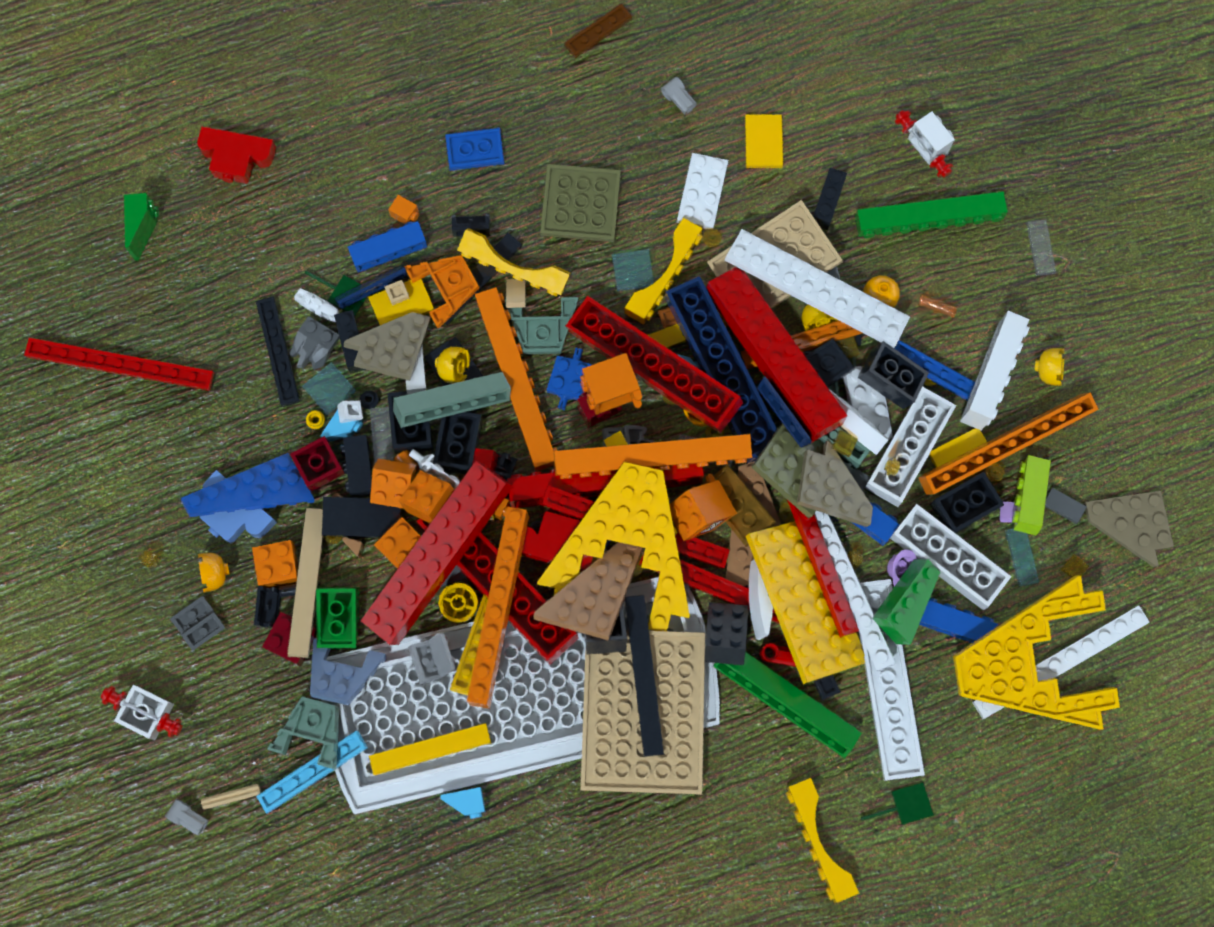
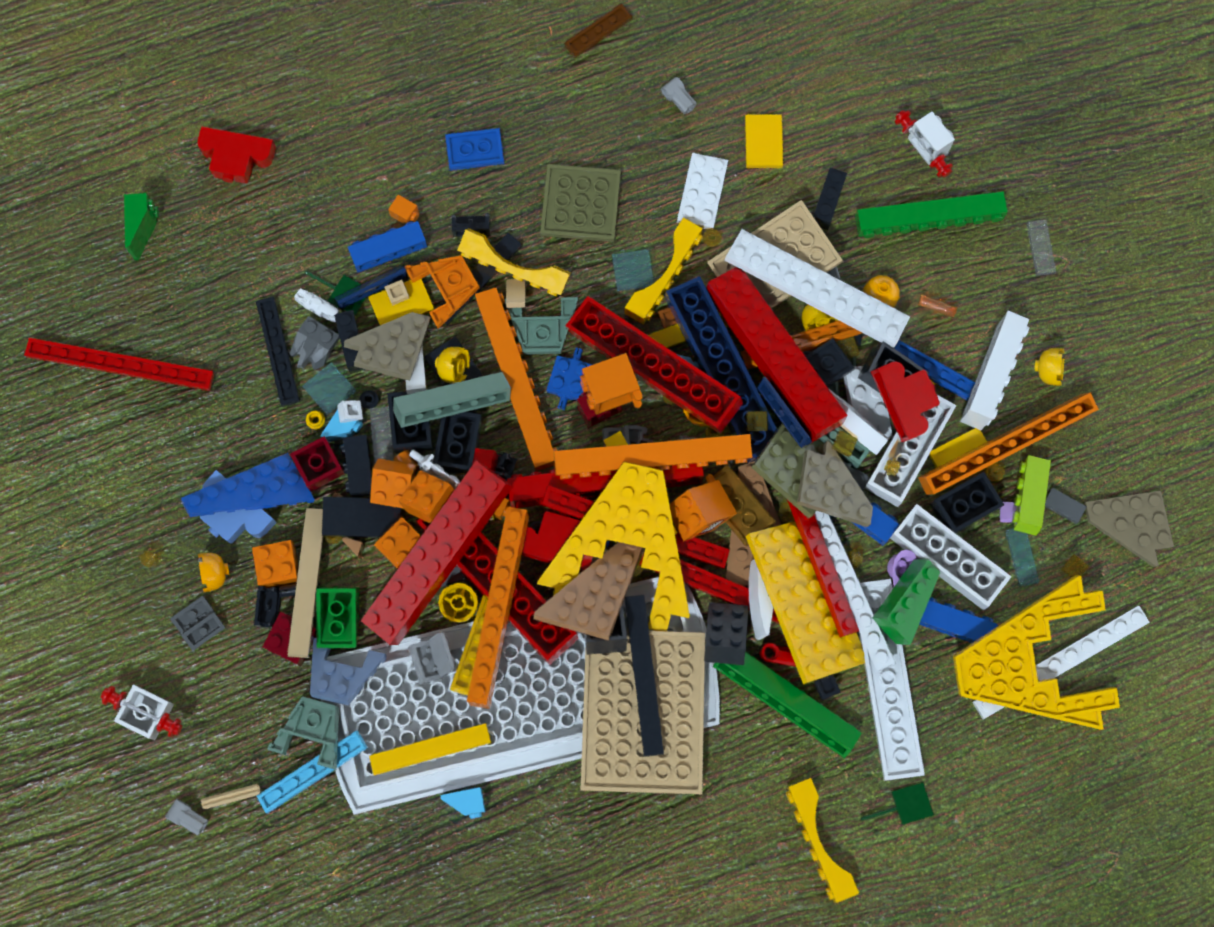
none -> clear yellow tile [747,411,767,431]
none -> red brick [870,362,940,442]

